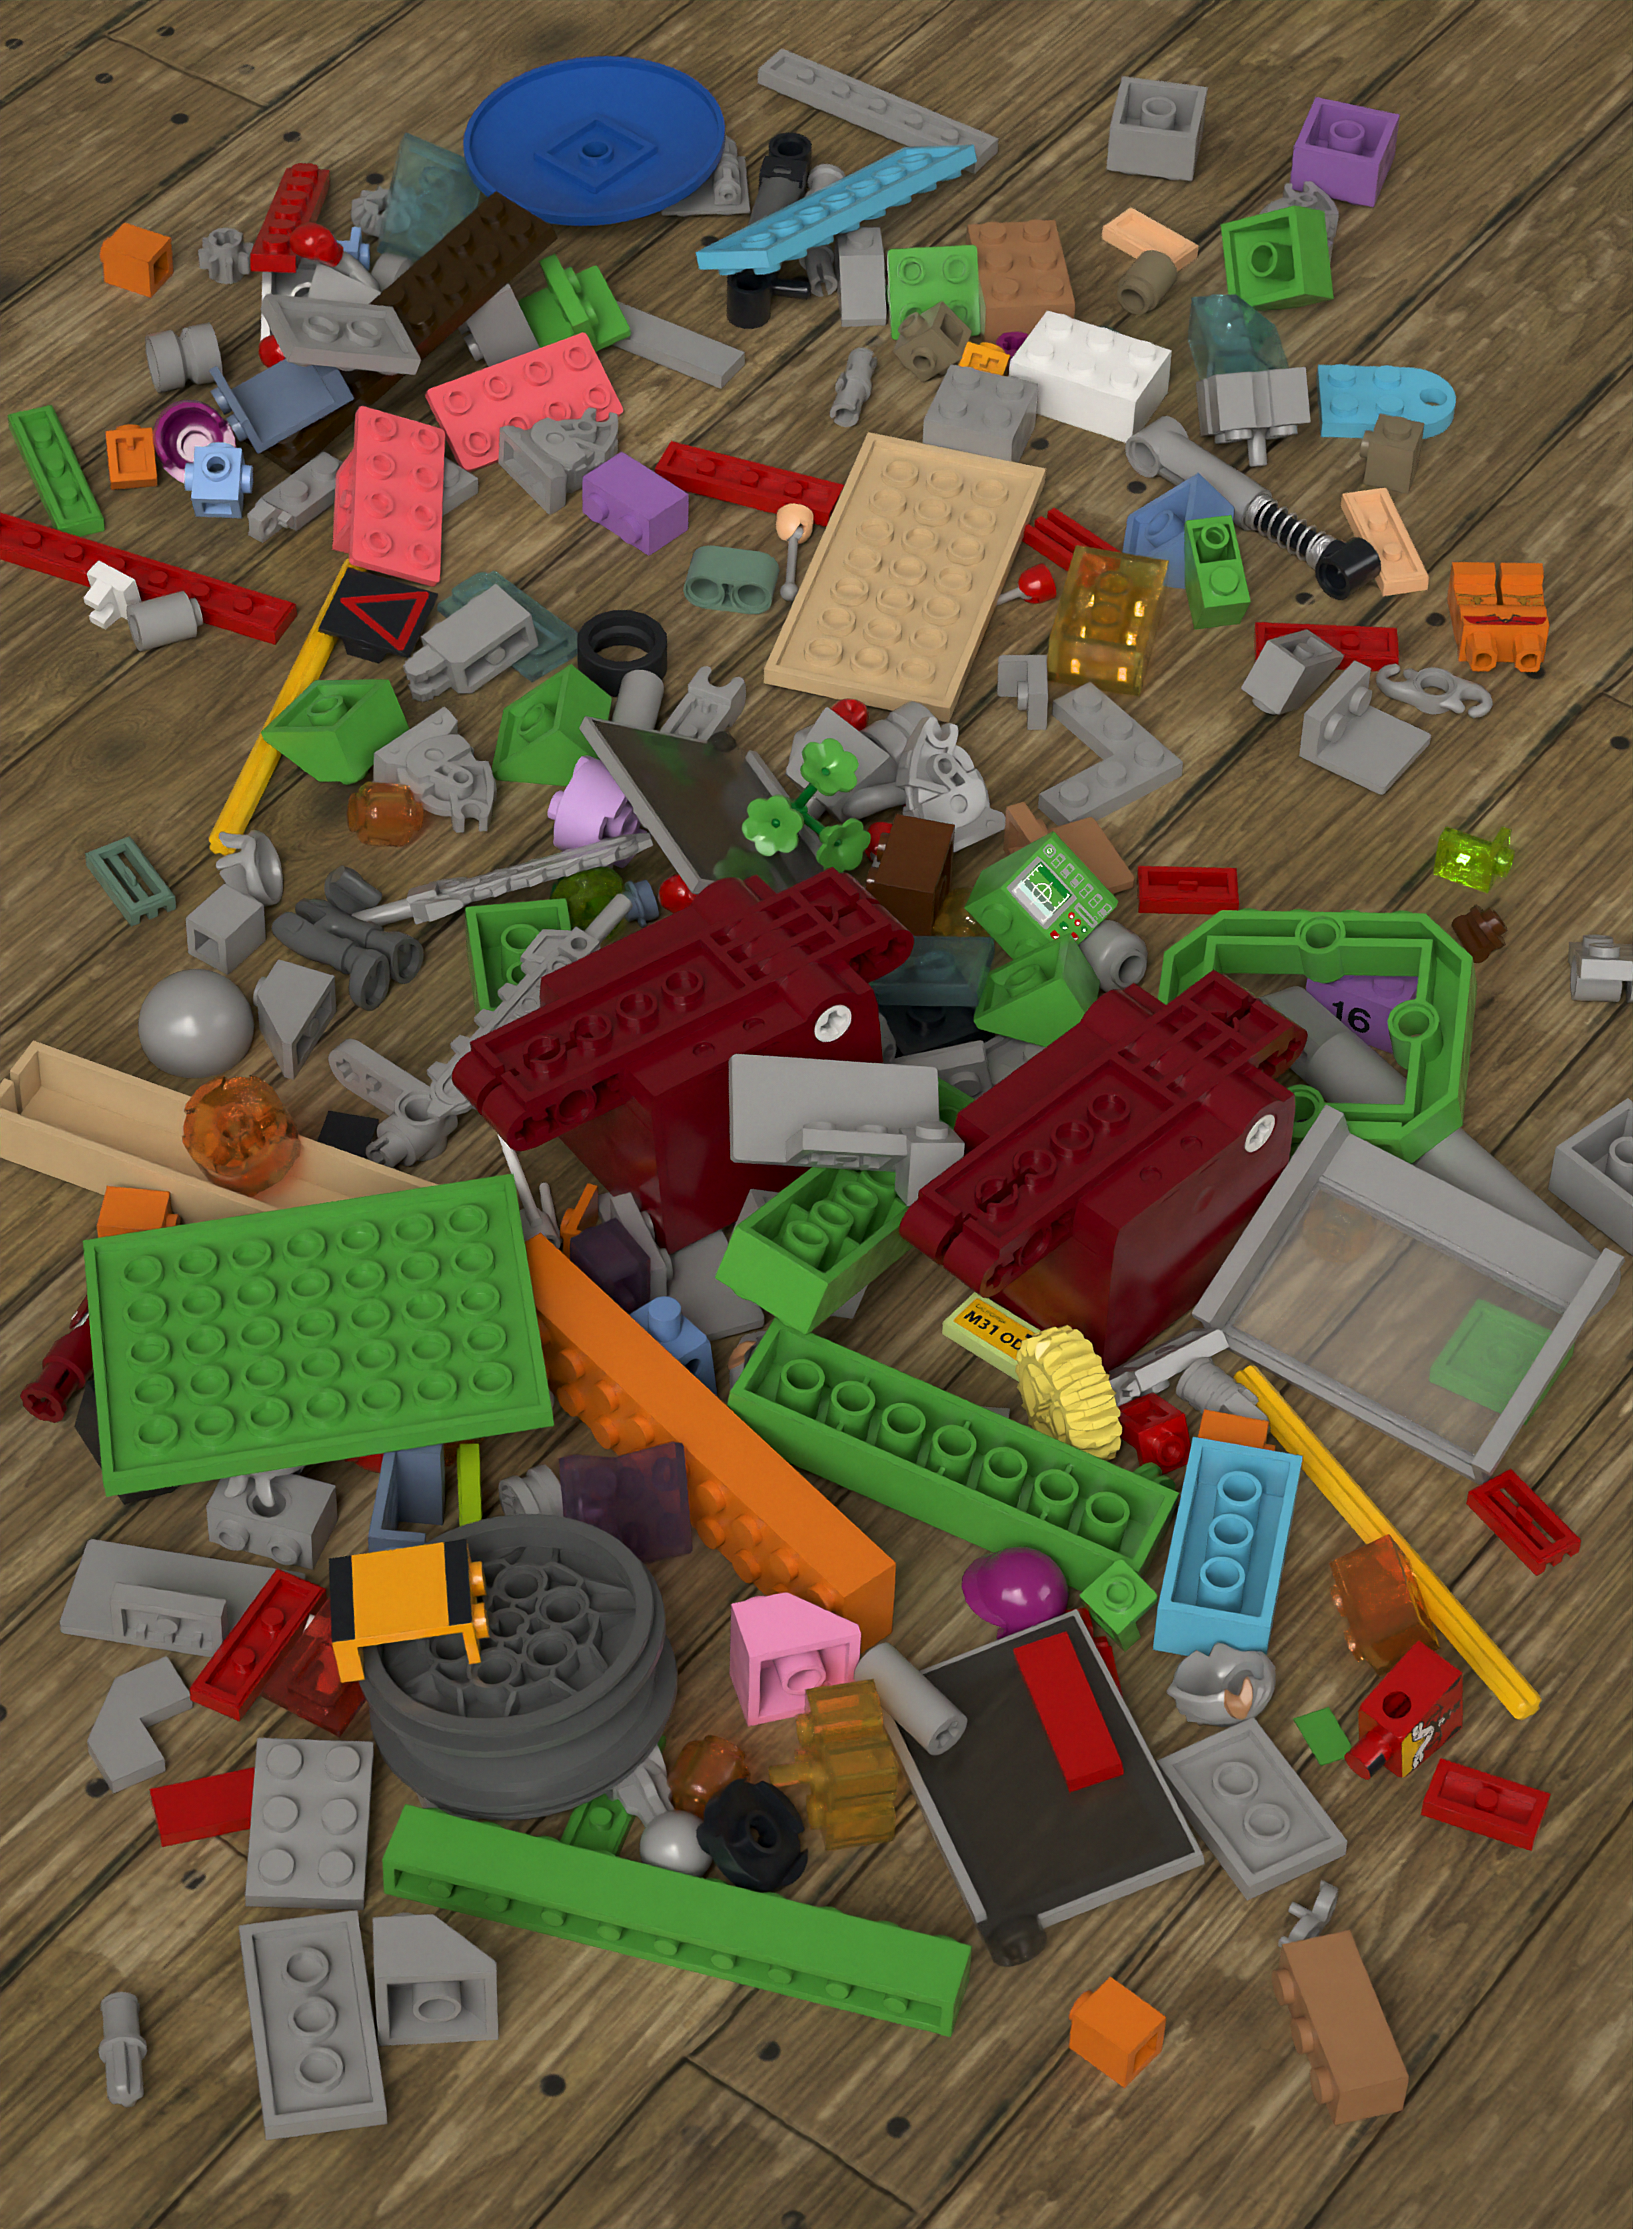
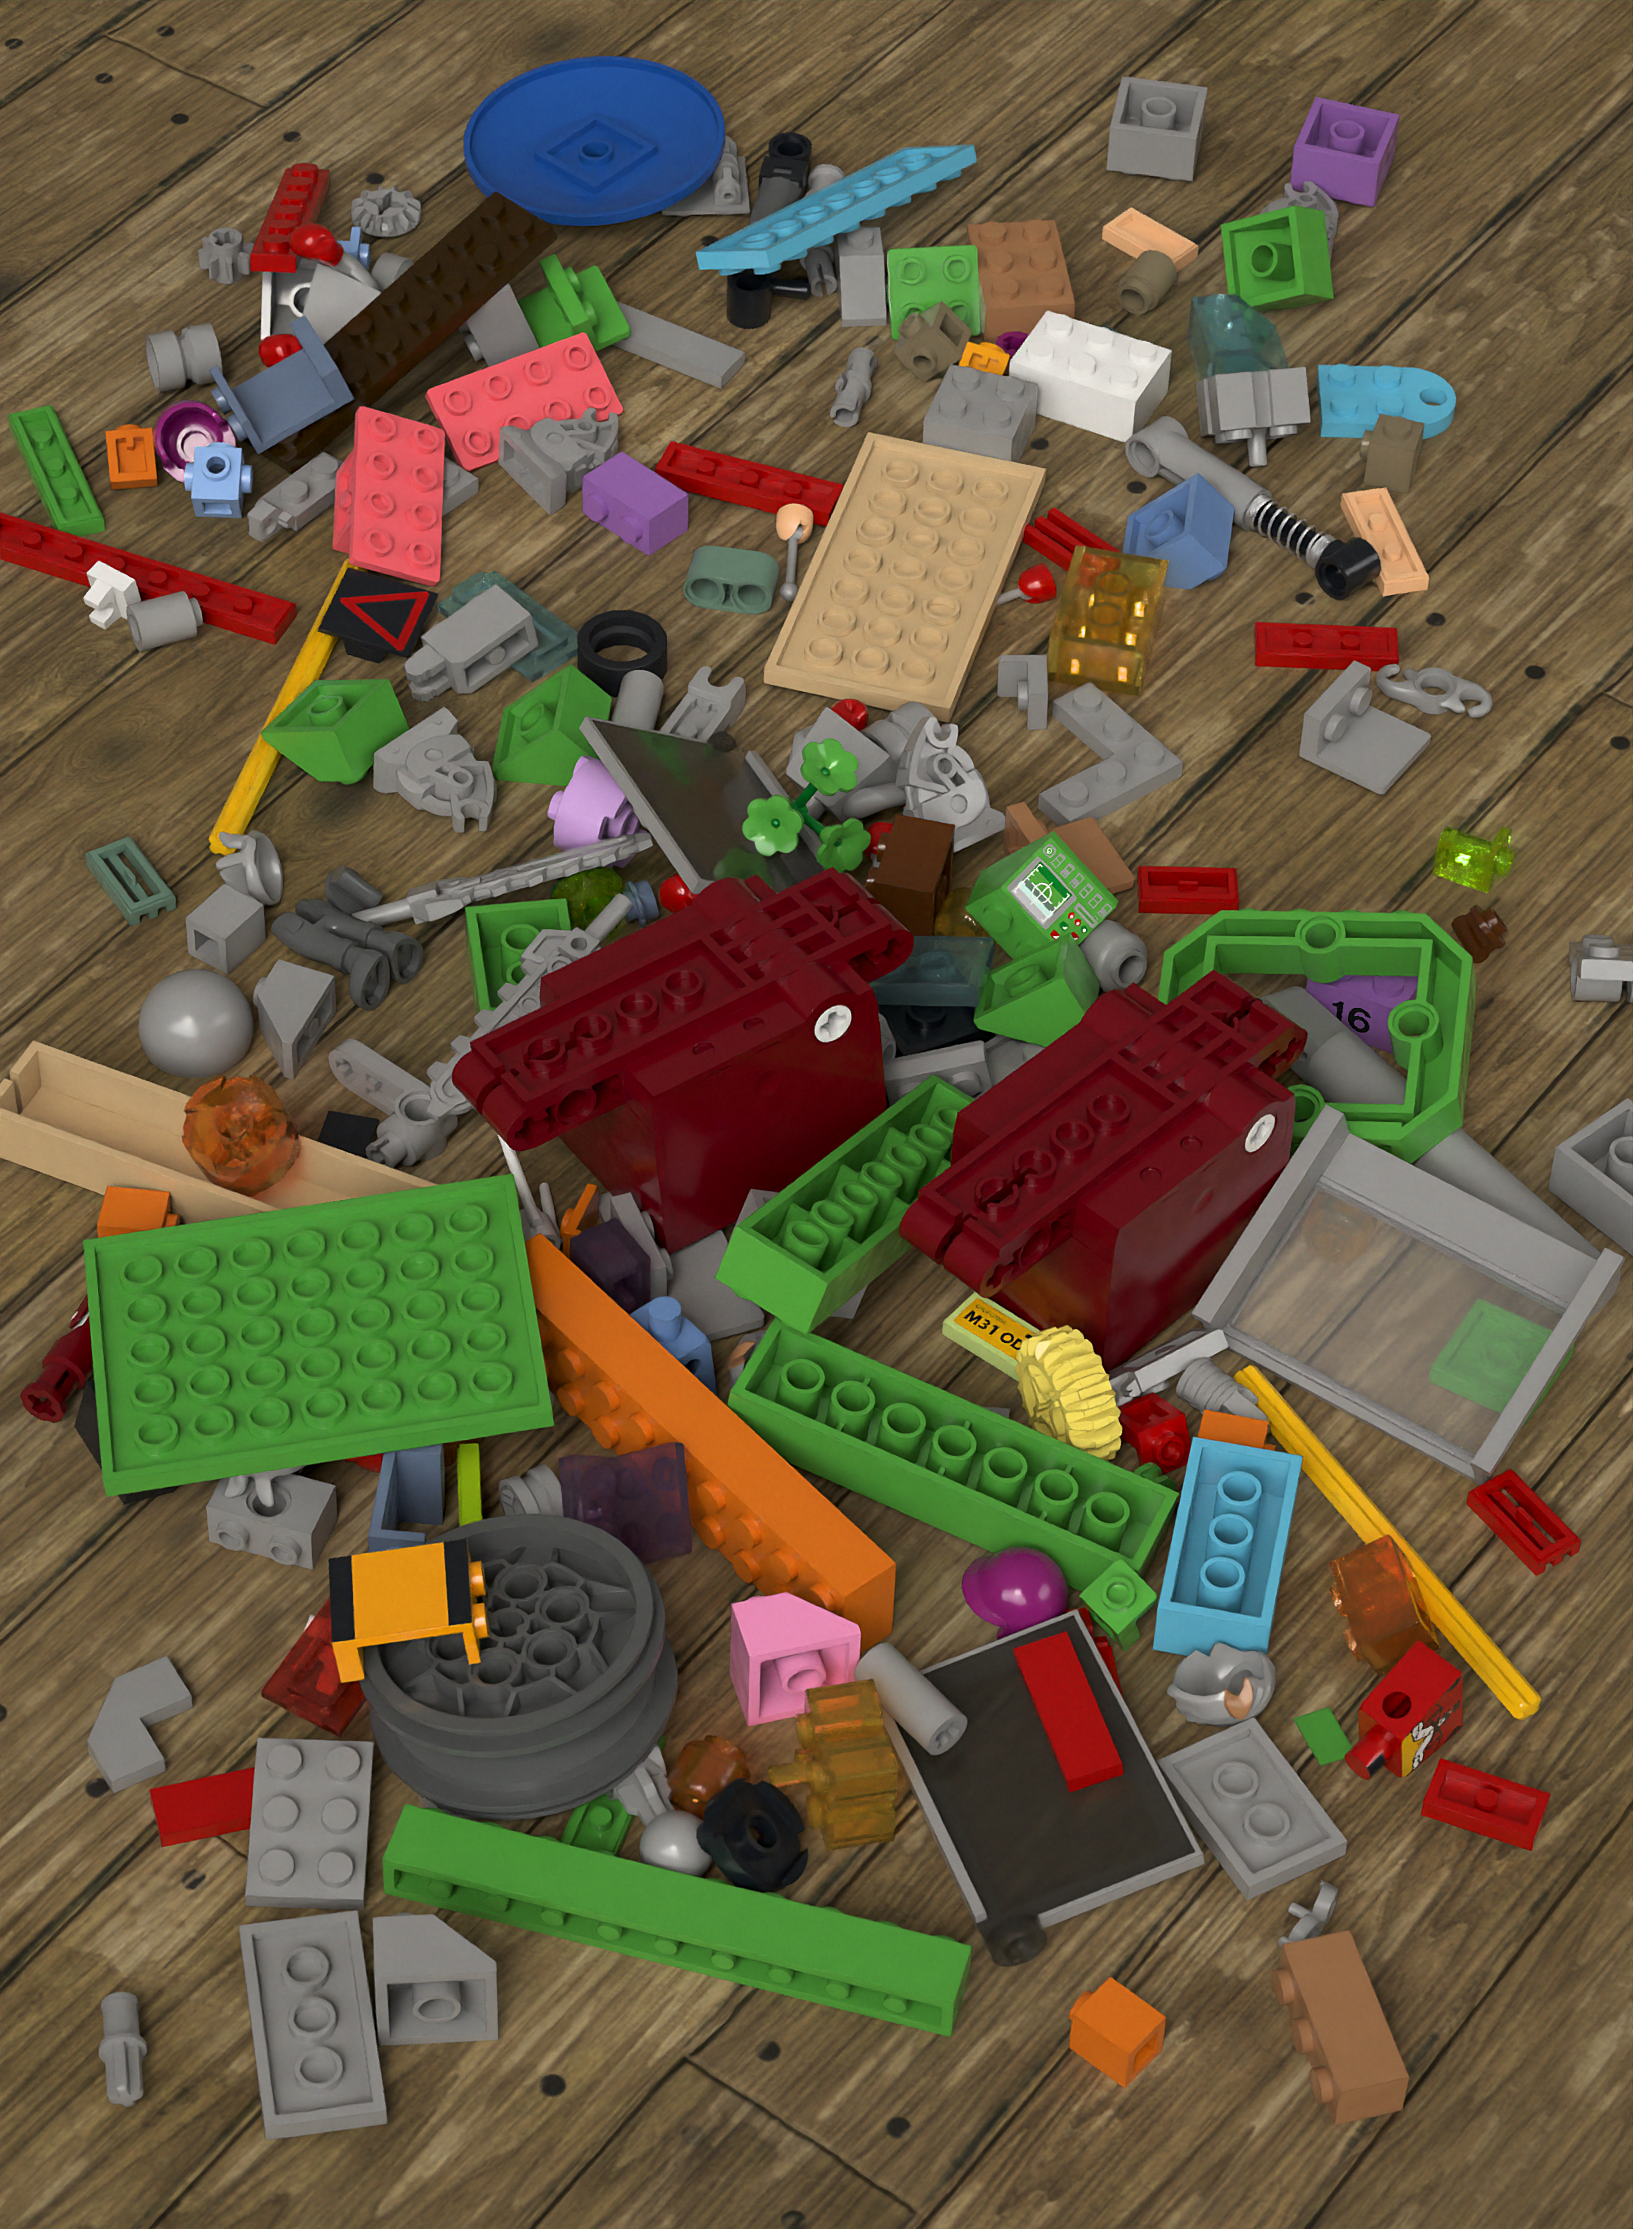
light grey bracket [59,1539,306,1657] -> none
orange brick [100,222,173,298] -> none
red tile [189,1568,327,1722] -> none
light grey plate [260,294,421,375] -> none
clear orange head [347,781,424,847] -> none
clear light blue tile [376,132,481,263] -> none
light grey bracket [729,1054,939,1172] -> none
light grey plate [758,48,998,174] -> none
light grey brick [895,1120,965,1206] -> none
bright green slope [1184,515,1251,630] -> none
light grey slope [1241,629,1345,715] -> none
orange hips [1447,562,1549,672] -> none

